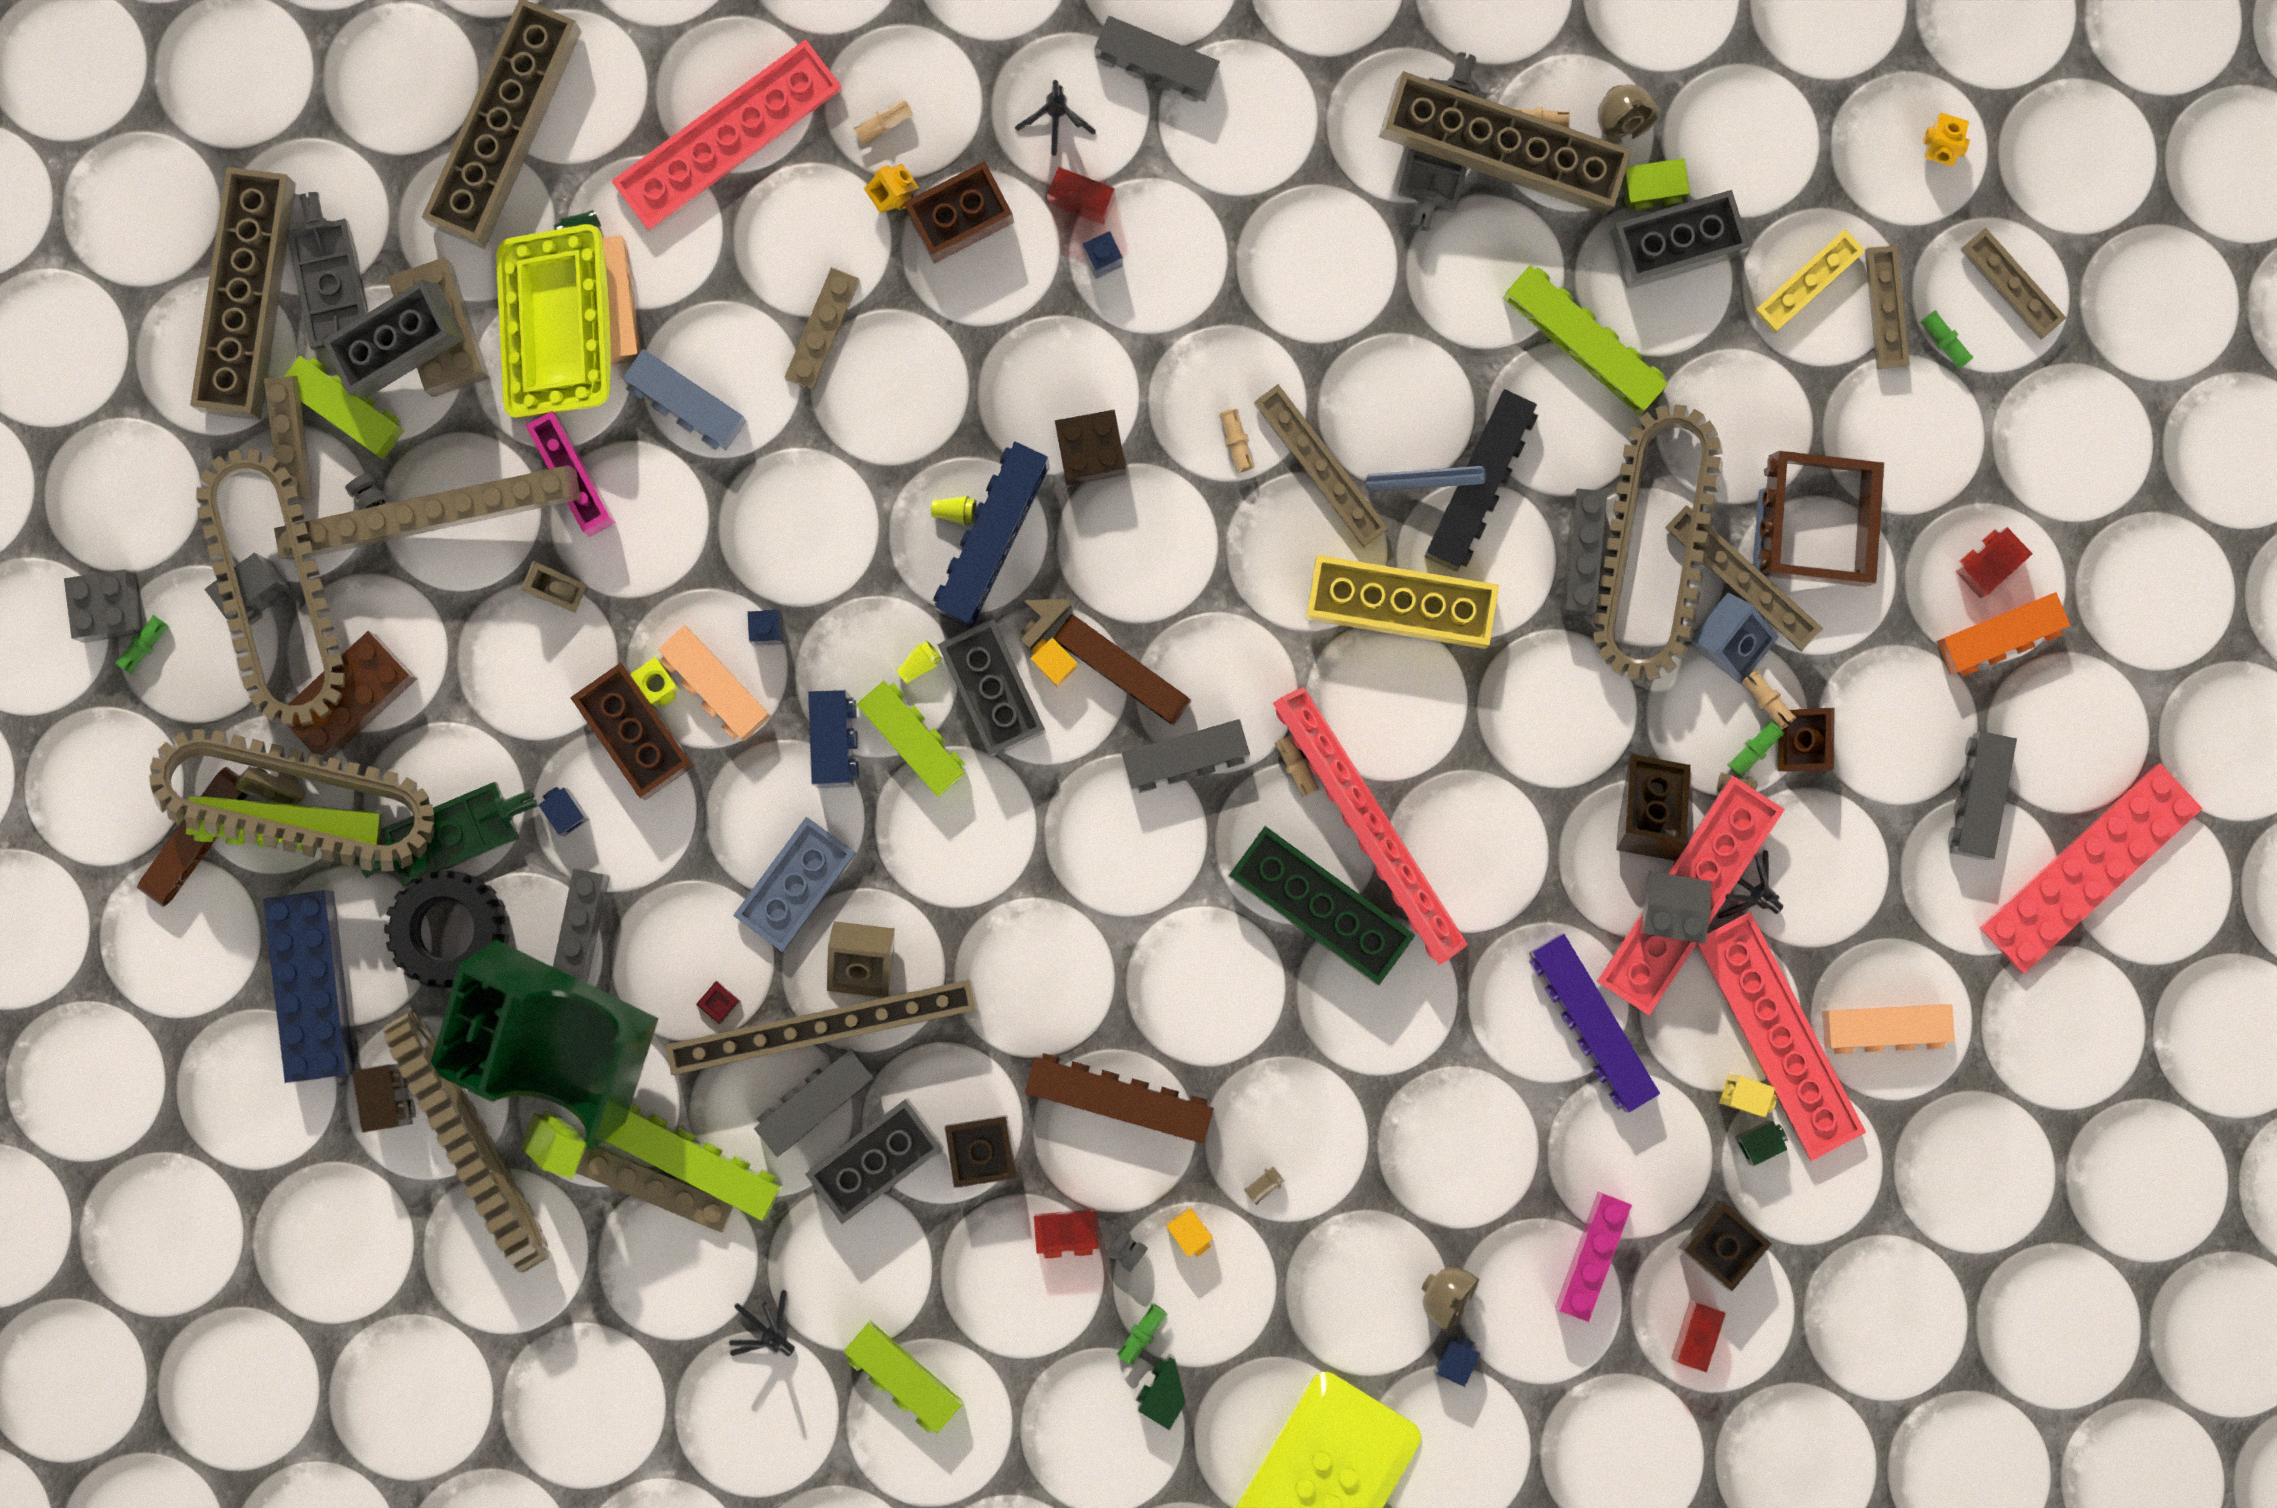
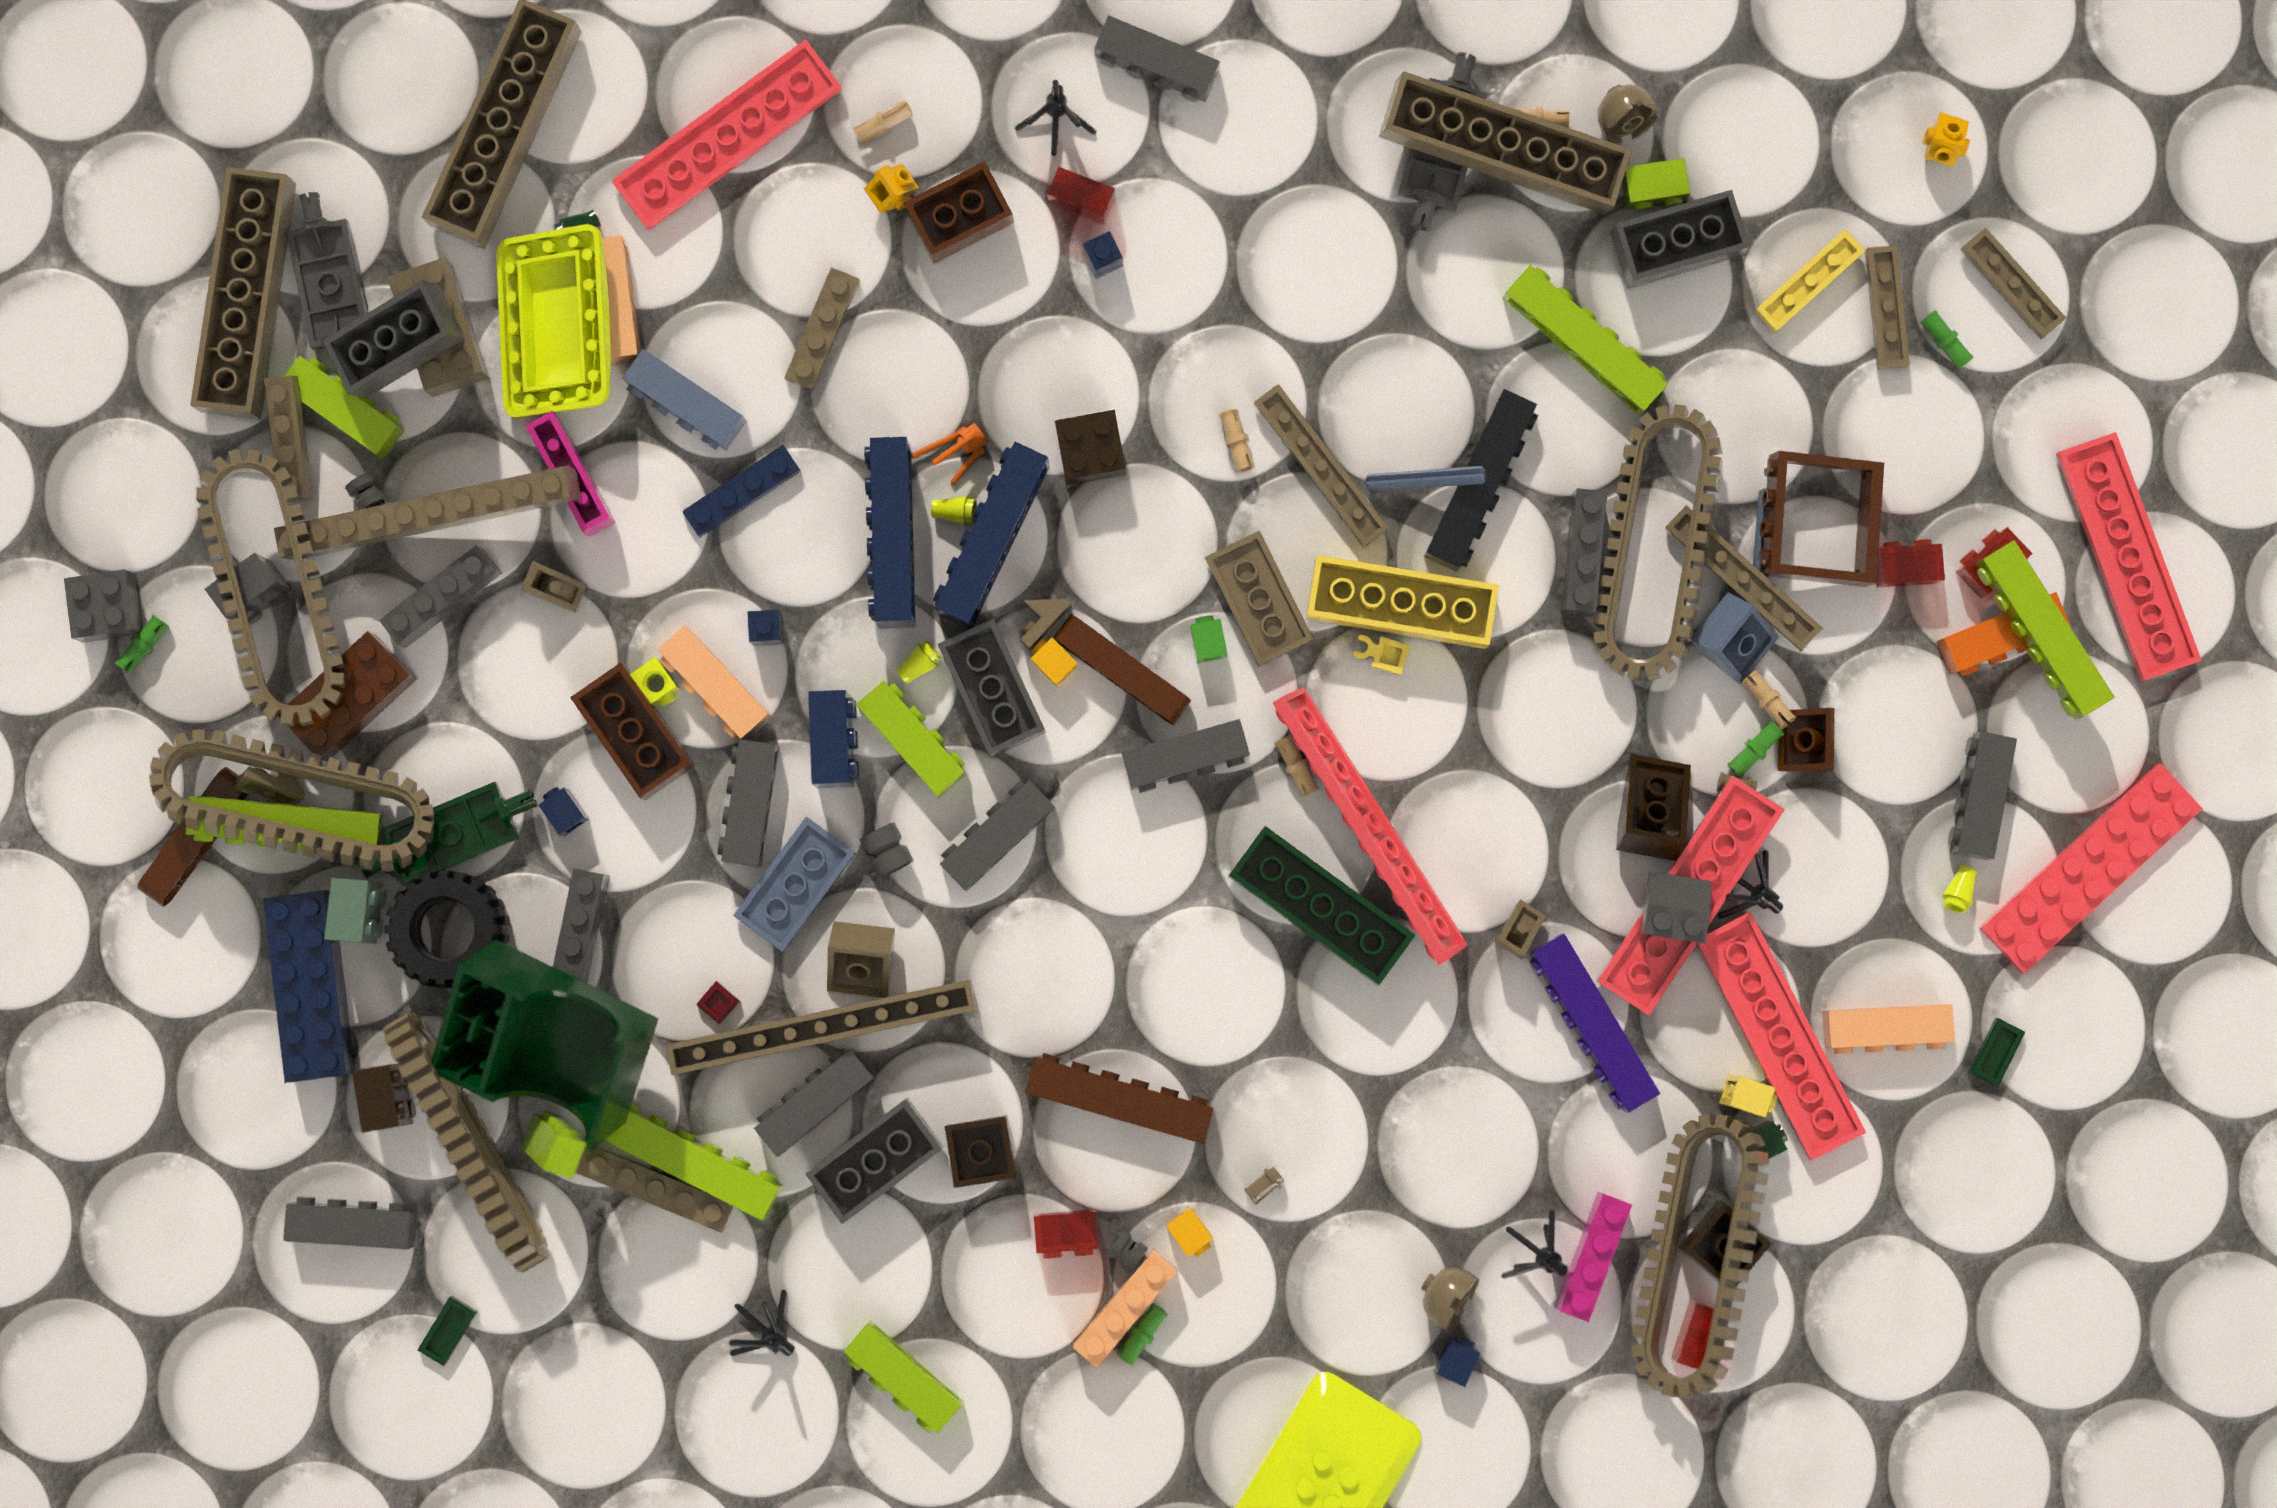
dark green slope [1135,1353,1186,1430] -> none
none -> dark grey brick [283,1196,417,1249]
none -> sand green brick [324,877,387,944]
none -> dark grey brick [379,545,502,648]
none -> dark green tile [417,1296,478,1366]
none -> dark blue plate [682,445,801,538]
none -> dark grey brick [717,739,779,867]
none -> dark grey wheel [860,822,914,879]
none -> dark blue brick [864,436,916,629]
none -> orange plant [911,423,988,485]
none -> dark grey brick [940,780,1056,892]
none -> light nougat brick [1073,1248,1177,1368]
none -> bright green brick [1190,615,1228,663]
none -> dark tan plate [1205,530,1314,667]
none -> light yellow plate [1352,635,1410,675]
none -> dark tan slope [1494,899,1546,960]
none -> black plant [1502,1209,1568,1279]
none -> dark tan piece [1631,1114,1769,1398]
none -> clear red brick [1876,539,1945,588]
none -> neon yellow cone [1942,865,1977,913]
none -> dark green tile [1968,1018,2025,1087]
none -> lime brick [1975,540,2115,719]
none -> coral plate [2056,432,2202,682]

